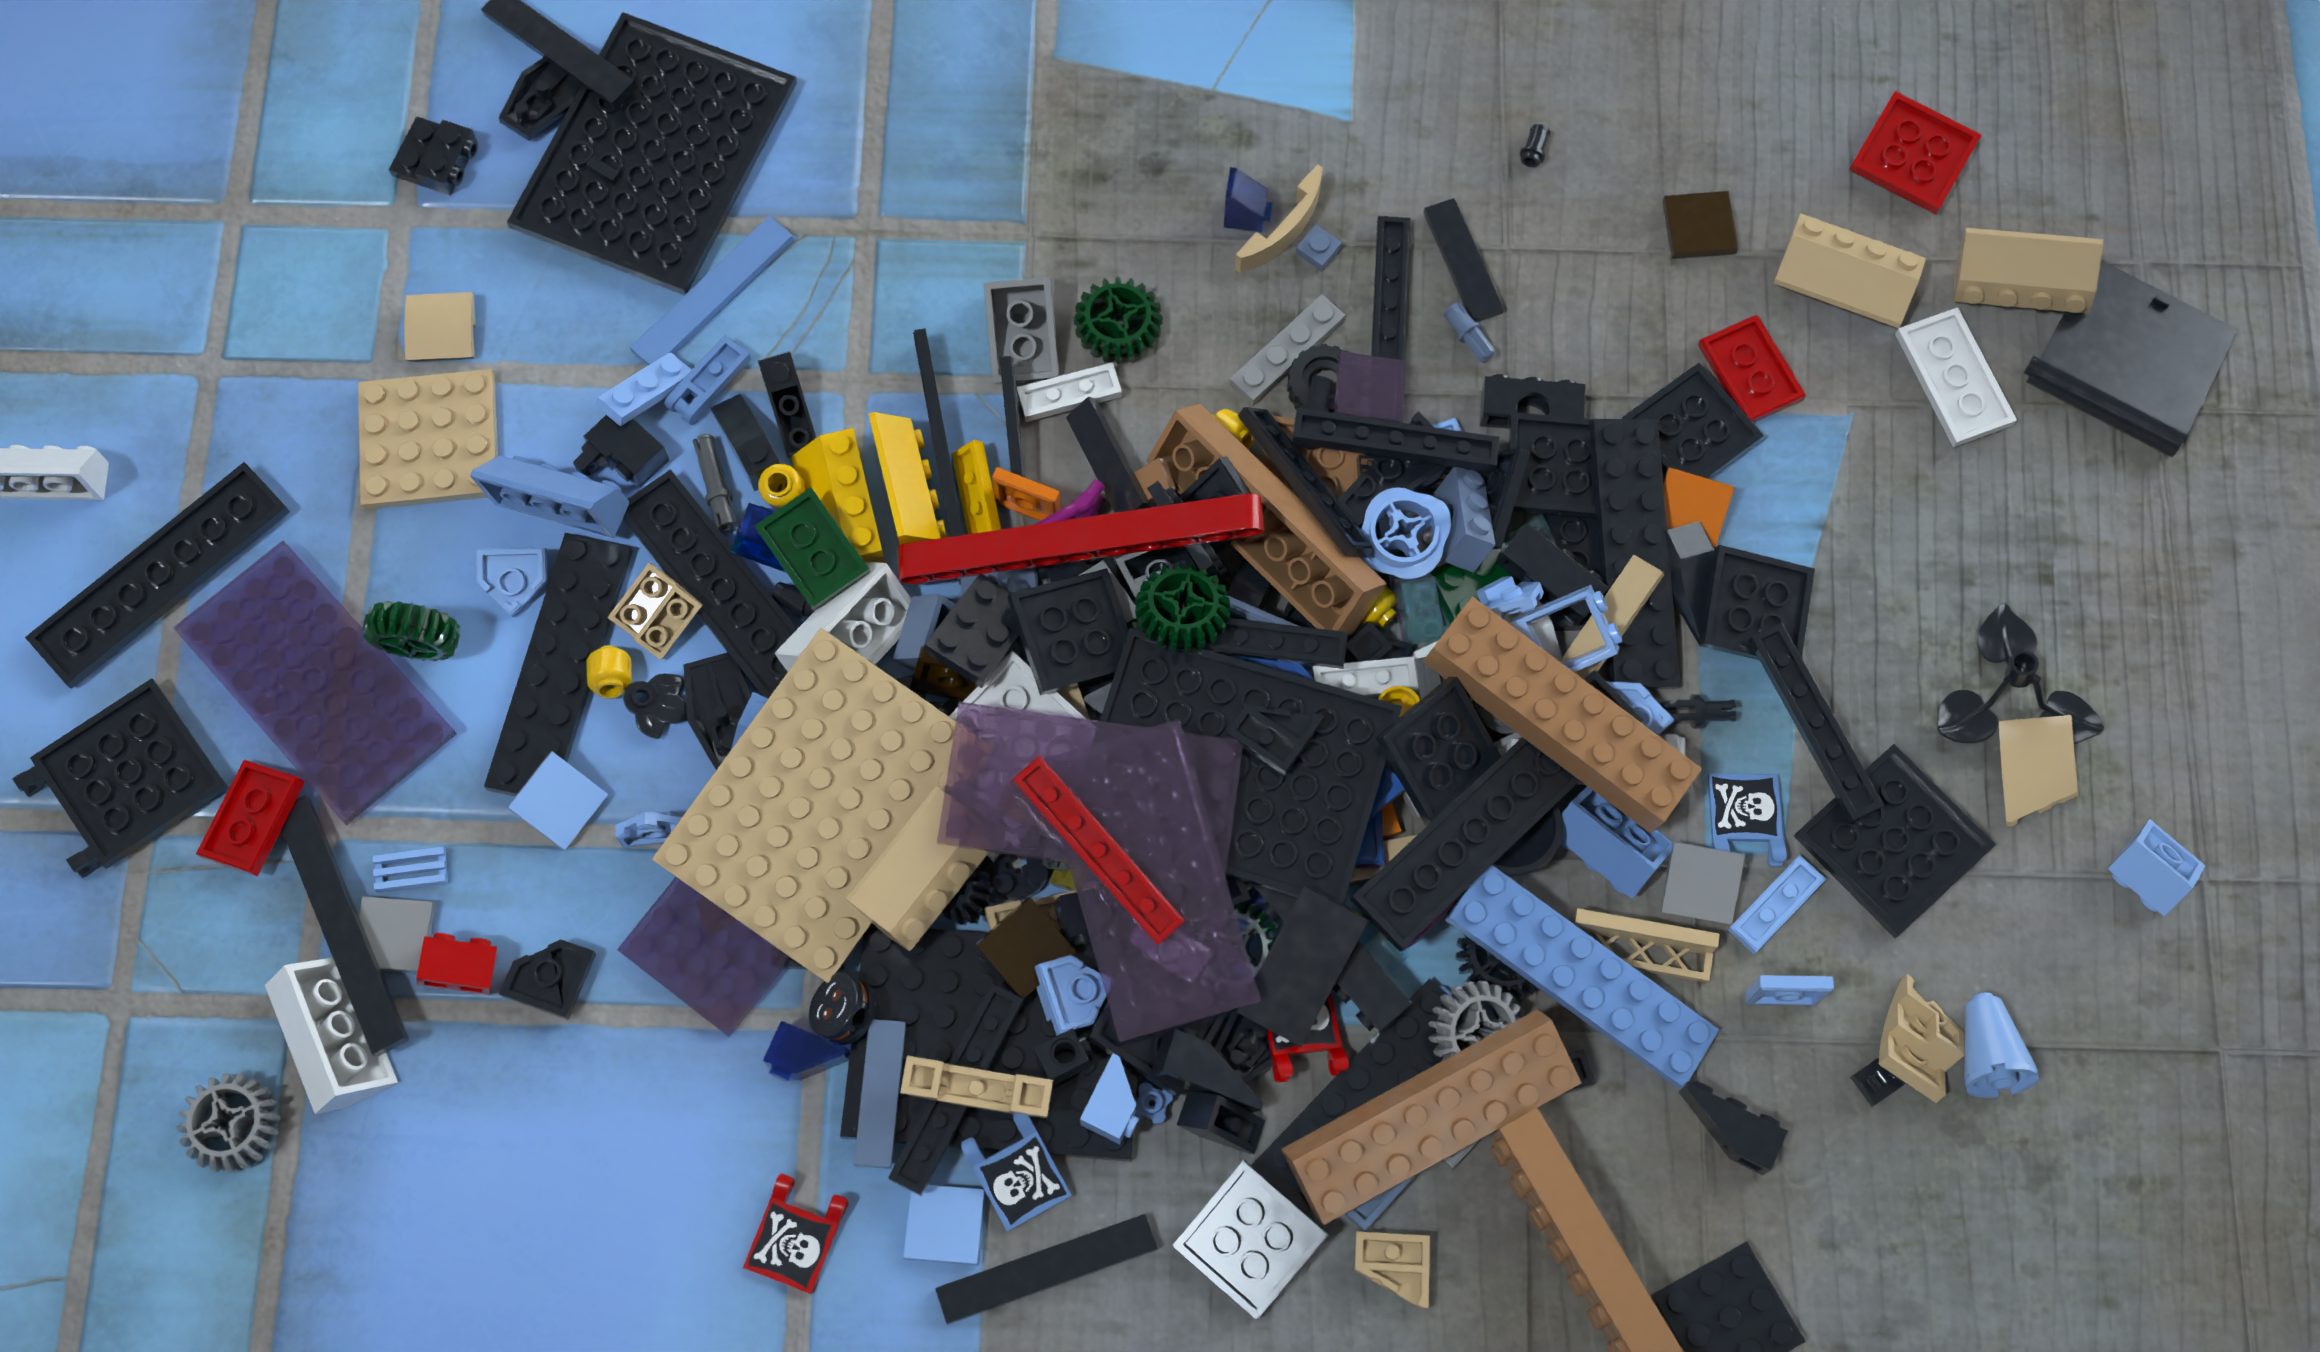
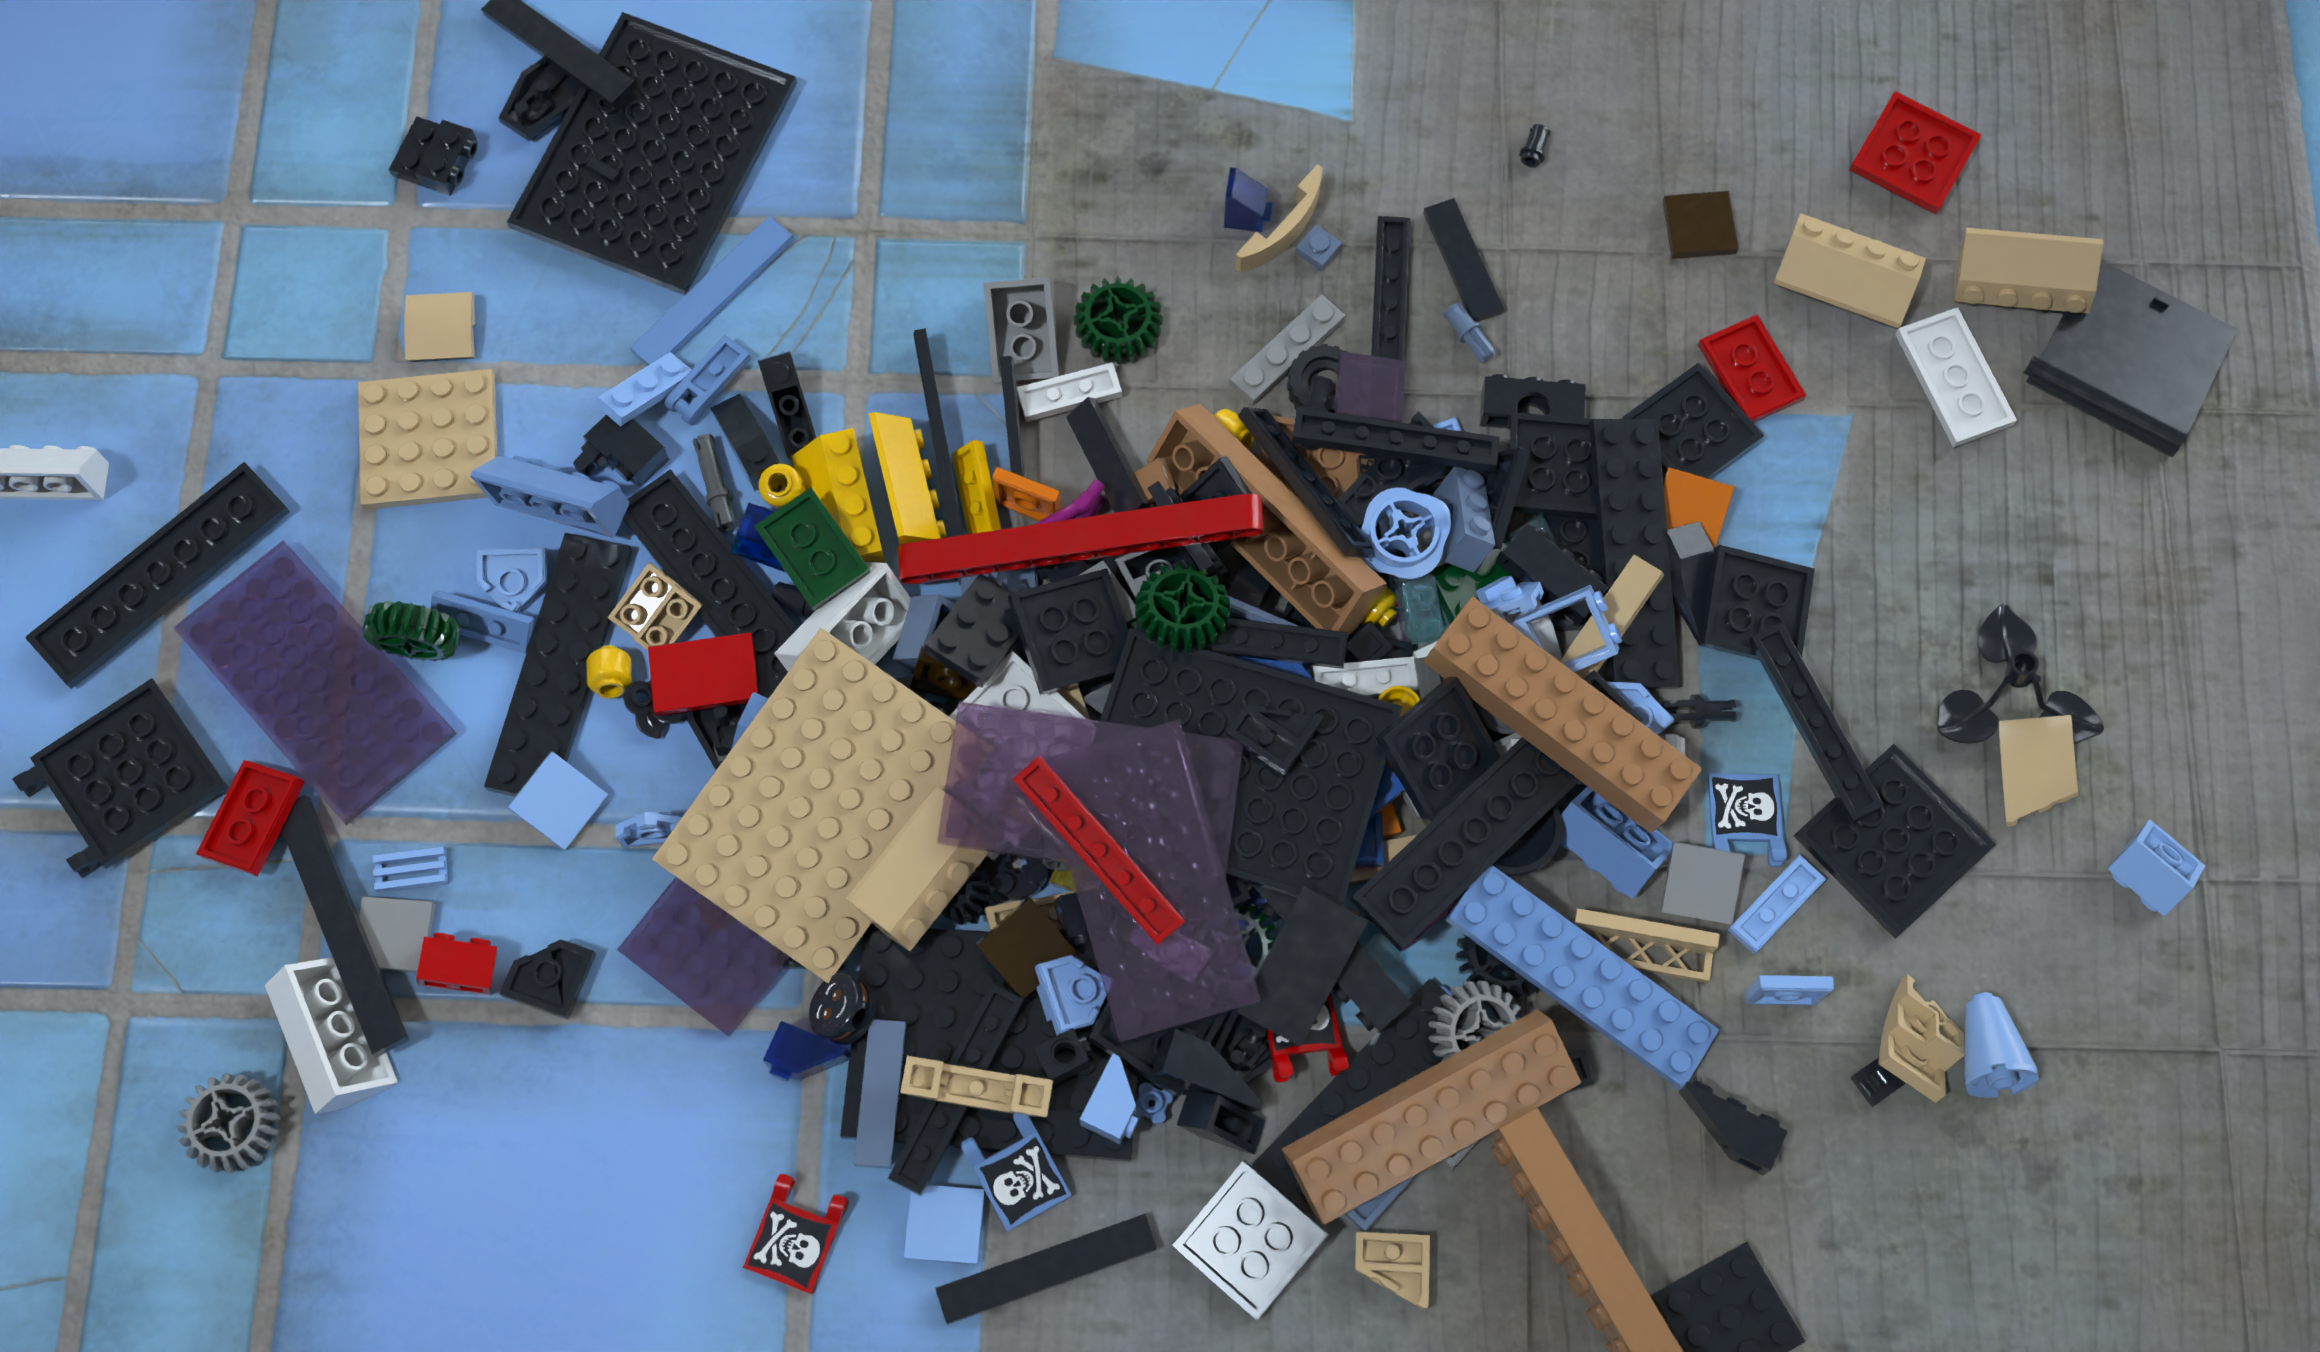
none -> medium blue plate [430,590,534,653]
none -> red tile [648,632,759,716]

